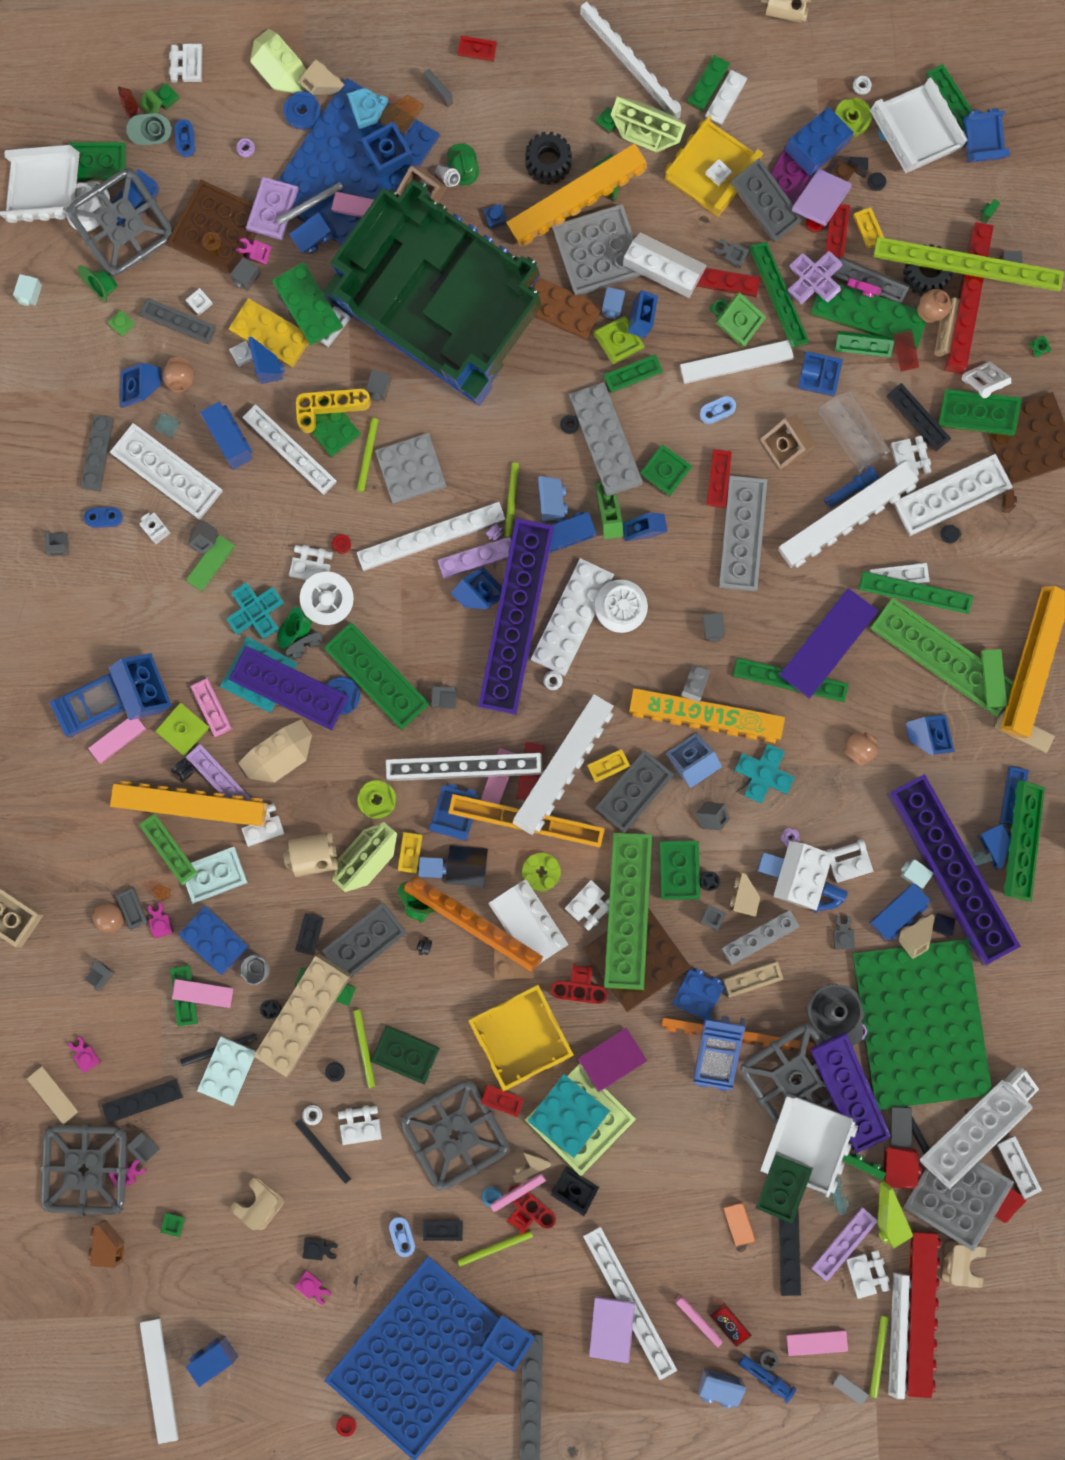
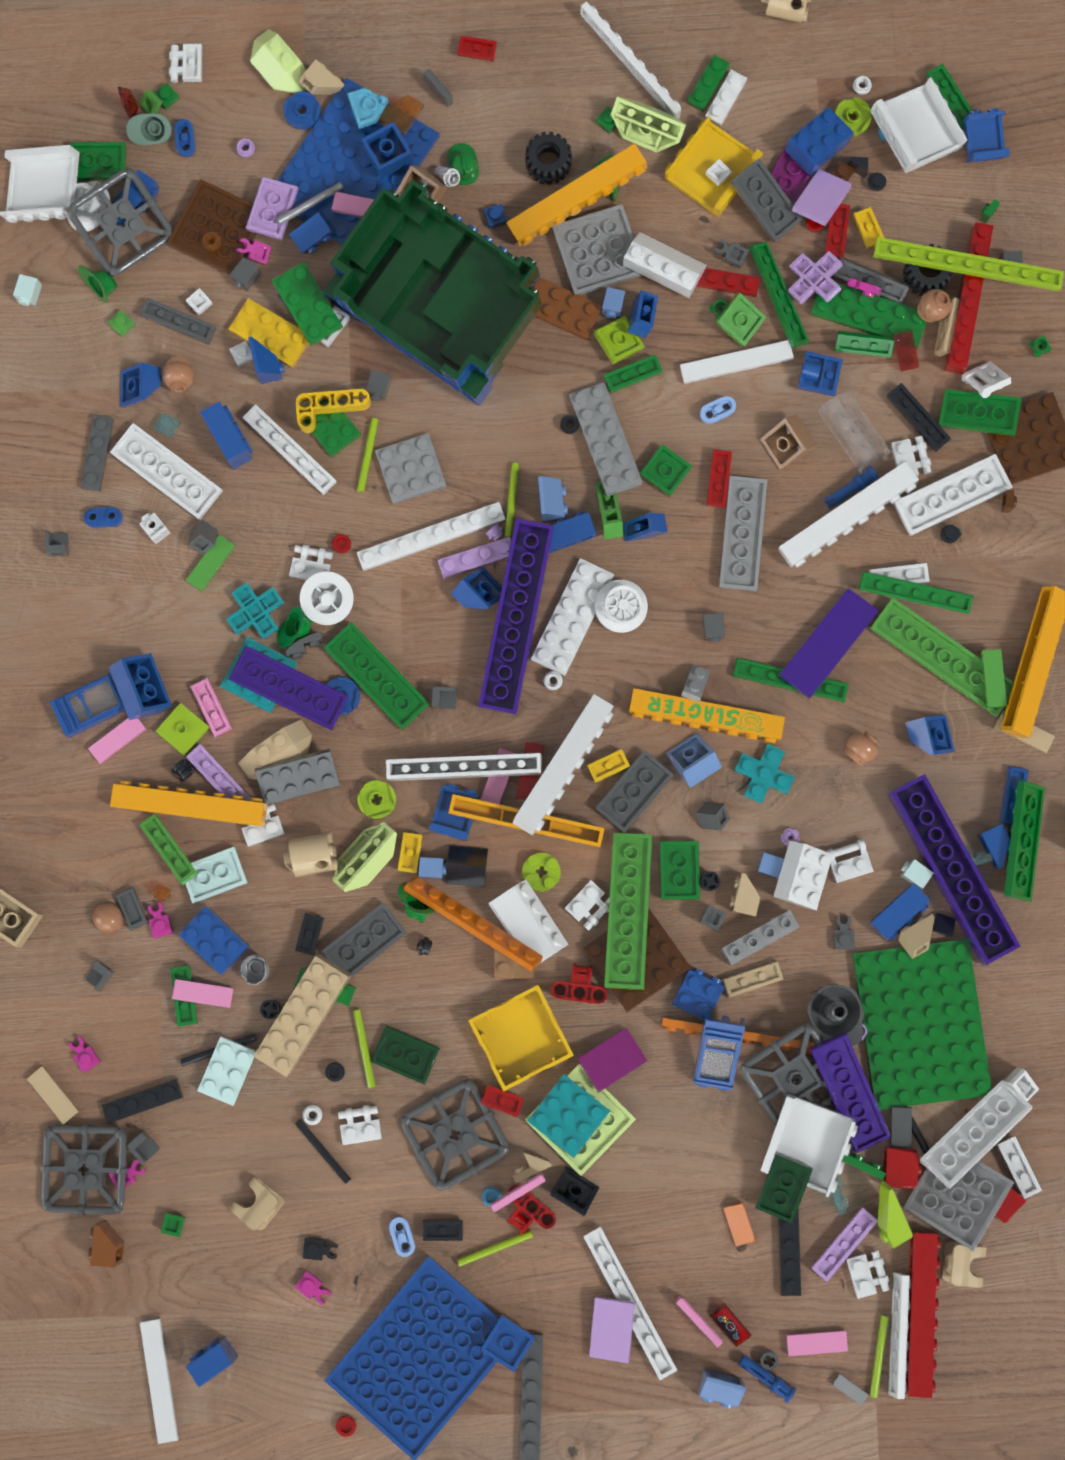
blue plant [811,882,848,914] -> none
none -> plate [255,749,340,804]

